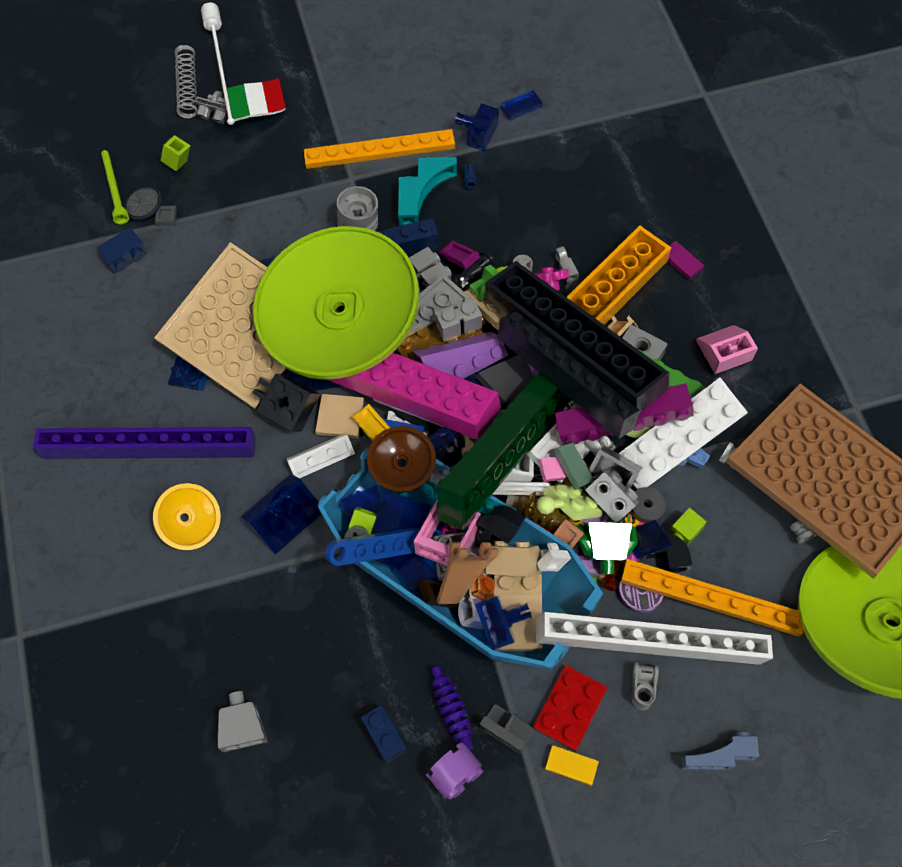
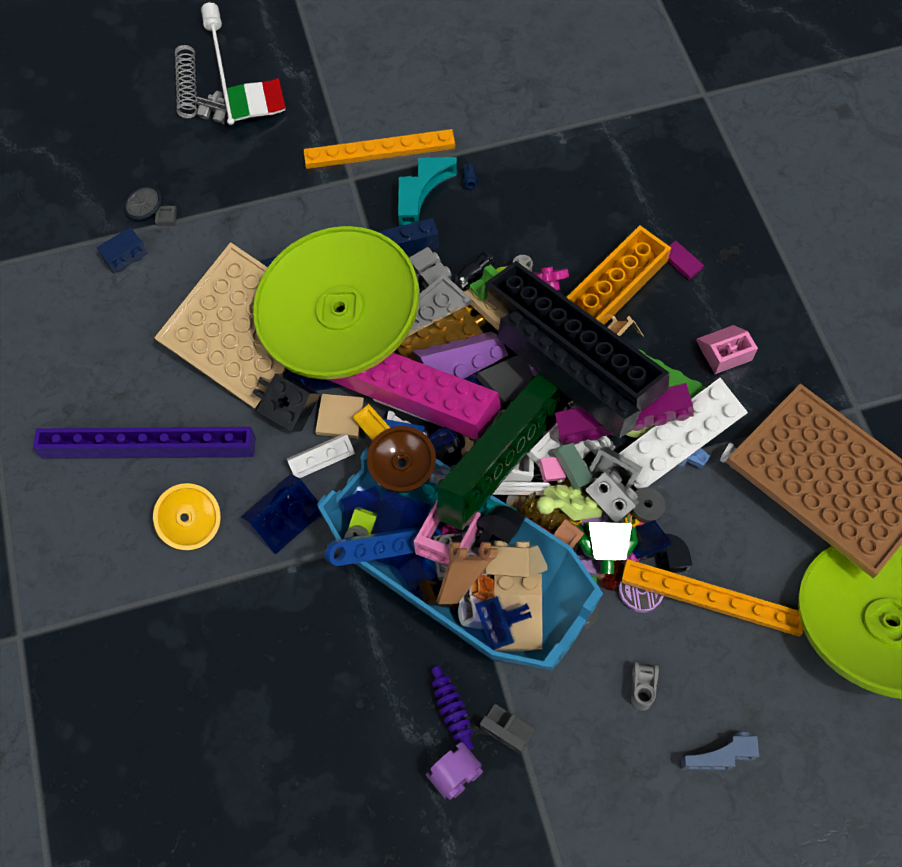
lime piece [101,150,129,224] -> none
lime brick [160,135,190,171] -> none
clear blue piece [168,355,209,391] -> none
light grey torso [218,691,268,752] -> none
light grey wheel [337,186,378,231] -> none
dark blue brick [361,705,407,764] -> none
light grey piece [435,299,482,342] -> none
magenta tile [439,241,480,269] -> none
clear blue brick [455,103,499,152] -> none
clear blue tile [501,90,542,120] -> none
red plate [533,665,608,752] -> none
white brick [536,612,773,665] -> none
white tile [537,543,571,571] -> none
yellow tile [545,745,599,786] -> none
light grey bar [555,247,579,282] -> none
light grey brick [622,325,668,360] -> none
lime brick [669,507,707,546] -> none
light grey wheel [790,521,817,544] -> none

